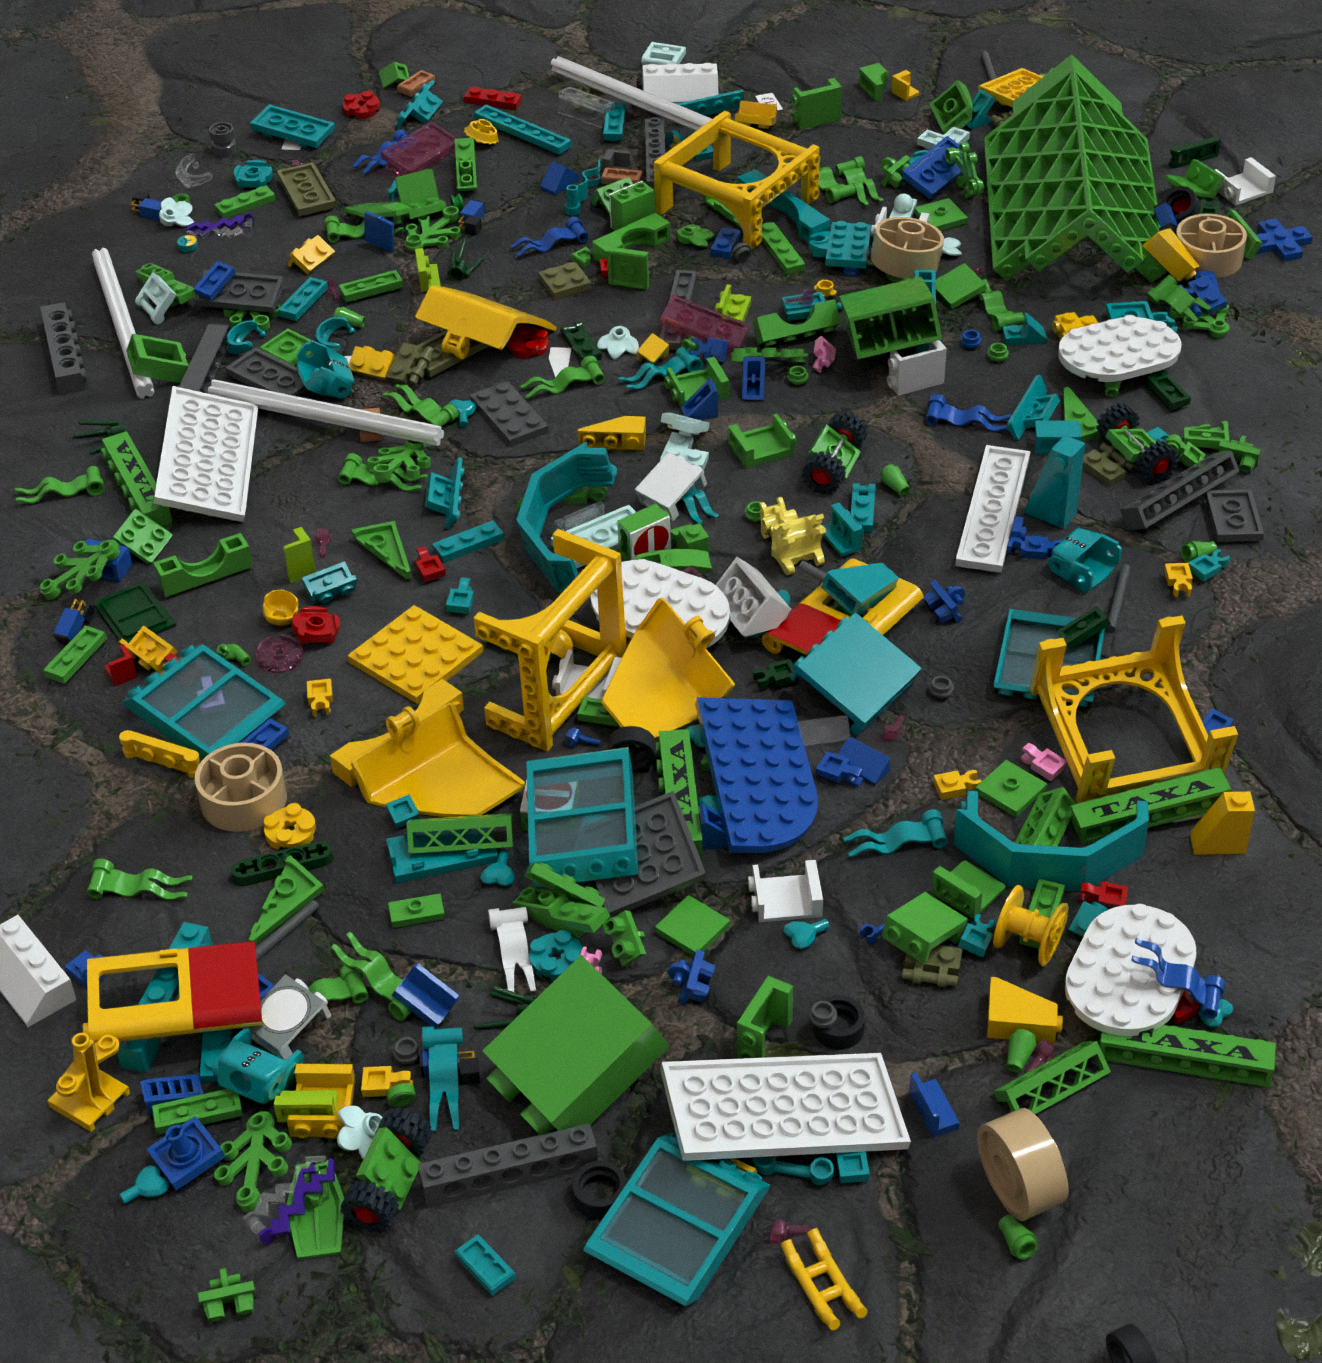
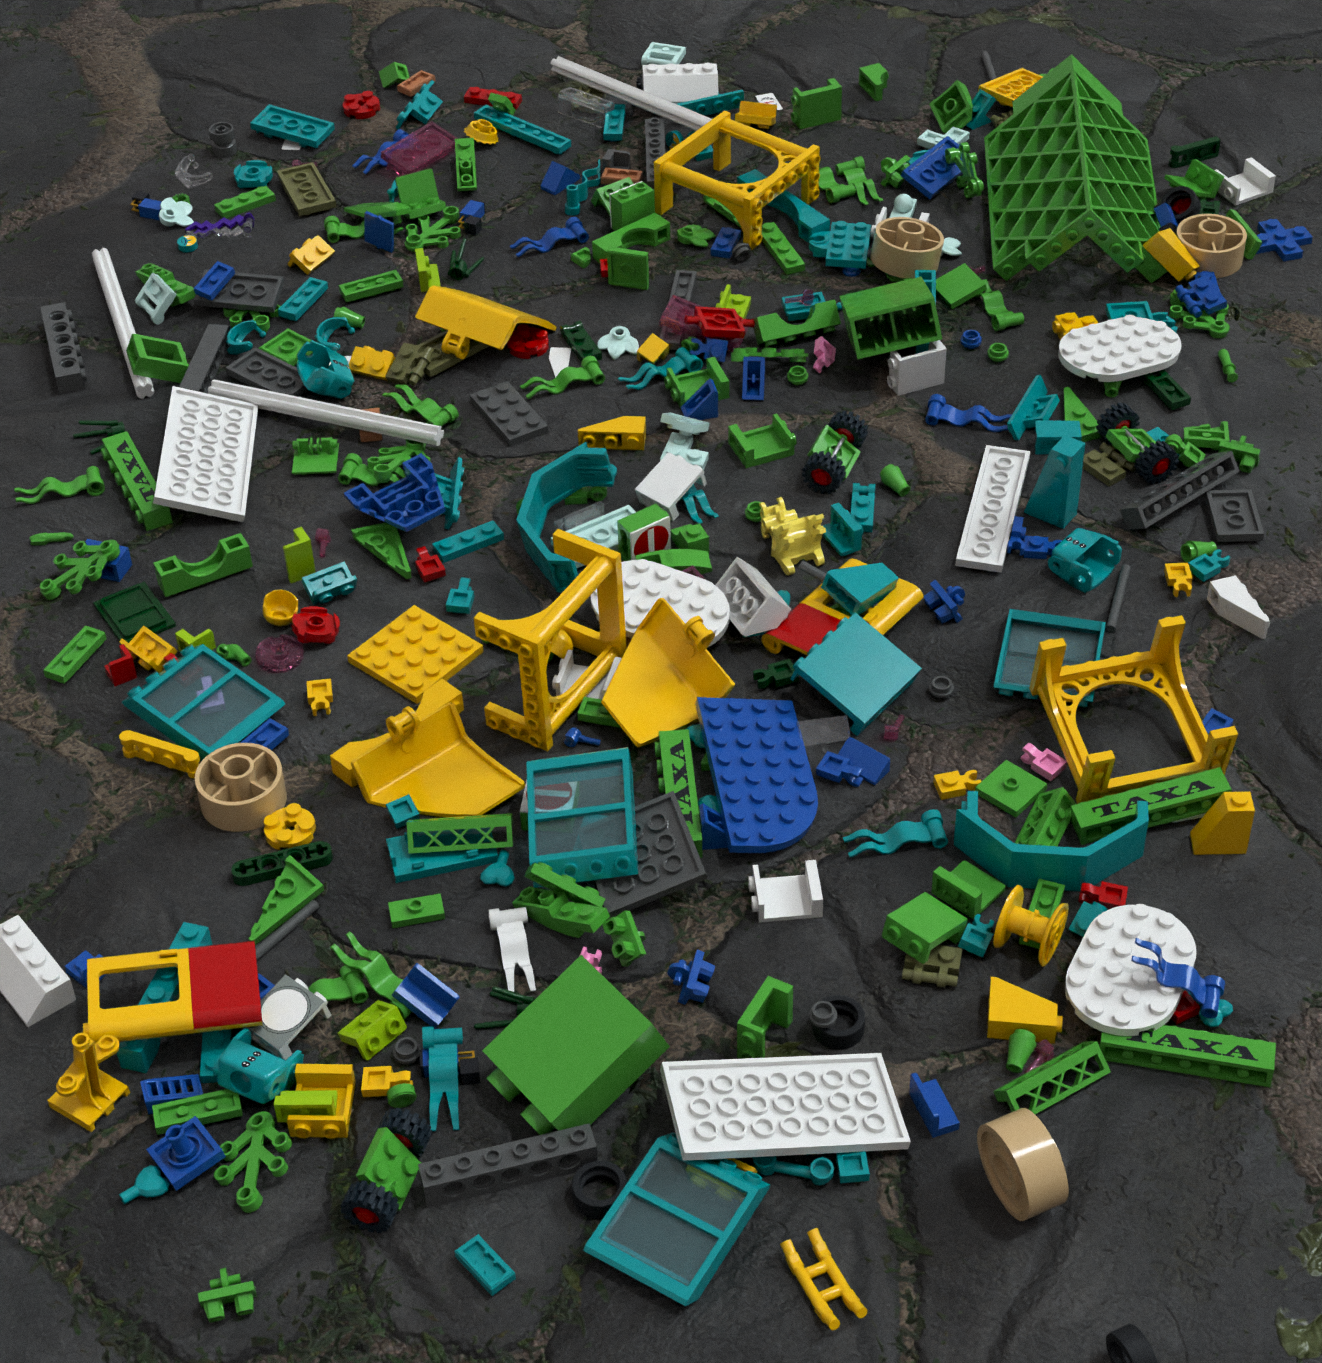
piece [53,599,95,645] -> none
bright green flag [86,859,193,901] -> none
bright green bracket [111,509,172,565] -> none
piece [243,1156,335,1245] -> none
bright green piece [286,1160,344,1260] -> none
clear pink hand [323,276,339,300] -> none
light aqua plate [337,1106,382,1159] -> none
green bush [449,194,464,211] -> none
teal rock [449,399,476,428] -> none
teal plate [529,930,582,981] -> none
olive plate [538,262,592,300] -> none
black tyre [608,726,656,772] -> none
bright green tile [655,895,730,957] -> none
clear pink hand [770,1219,812,1243] -> none
teal rock [783,919,829,949] -> none
yellow plate [814,280,837,298] -> none
blue hand [860,923,885,945] -> none
yellow panel [891,70,919,101] -> none
bright green plate [914,198,968,231] -> none
bright green cone [998,1215,1038,1259] -> none
teal slope [1002,312,1047,345] -> none
dark green plate [1056,606,1111,650] -> none
bright green flag [1146,274,1211,322] -> none
none -> bright green piece [30,532,74,546]
none -> lime panel [175,628,216,662]
none -> bright green hinge [292,437,339,475]
none -> lime bracket [337,1000,407,1060]
none -> blue wedge [344,453,446,532]
none -> bright green plate [488,93,515,115]
none -> red plate [684,306,755,339]
none -> white slope [1207,575,1270,639]
none -> bright green piece [1218,349,1238,382]

